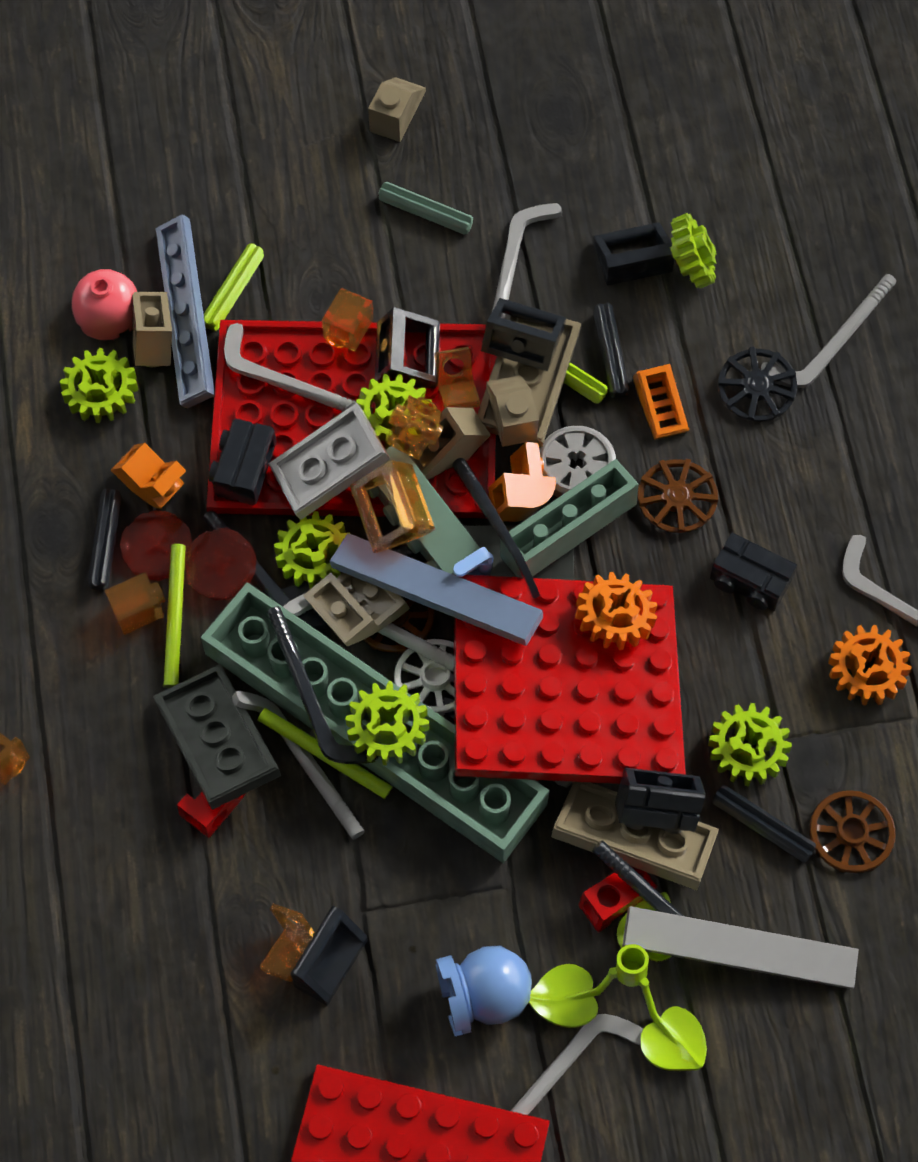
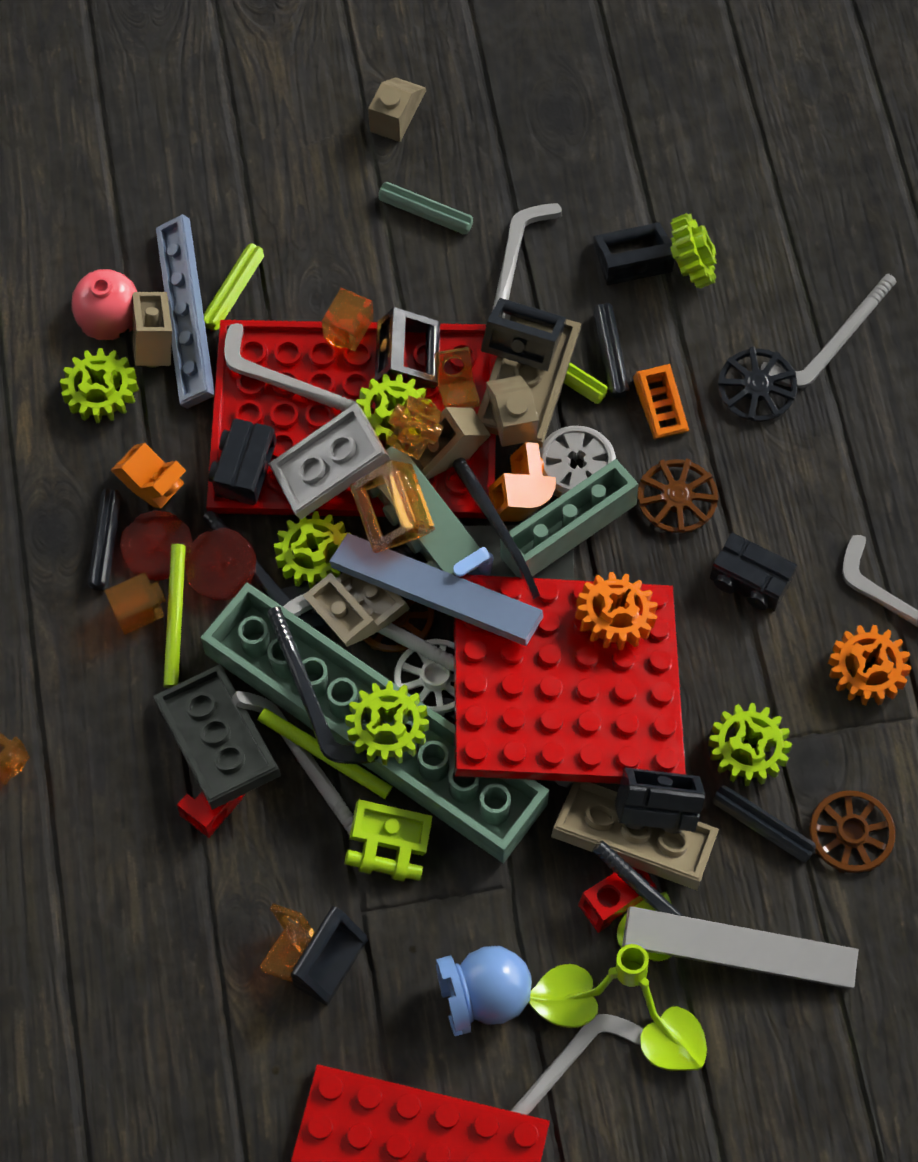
none -> lime plate [344,799,432,881]

